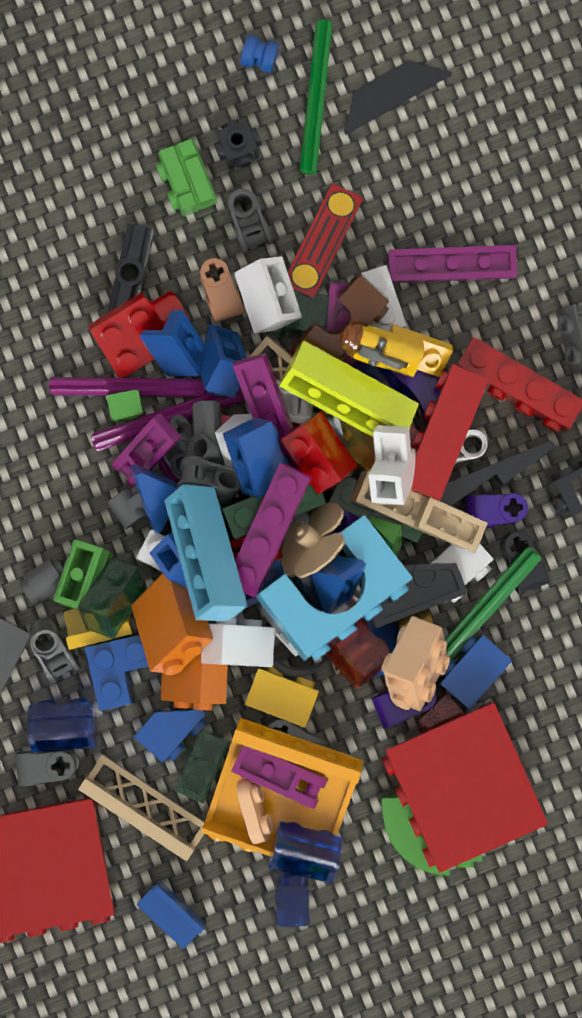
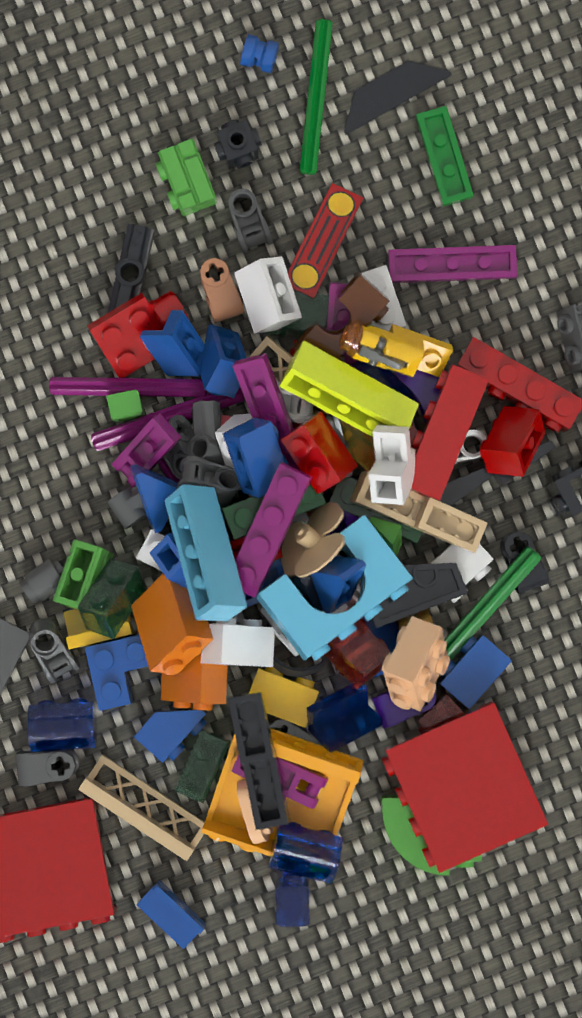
dark purple piece [465,493,528,528] -> none
none -> black slope [228,692,291,830]
none -> clear blue panel [306,680,382,752]
none -> green plate [415,105,474,207]
none -> red brick [480,406,546,477]

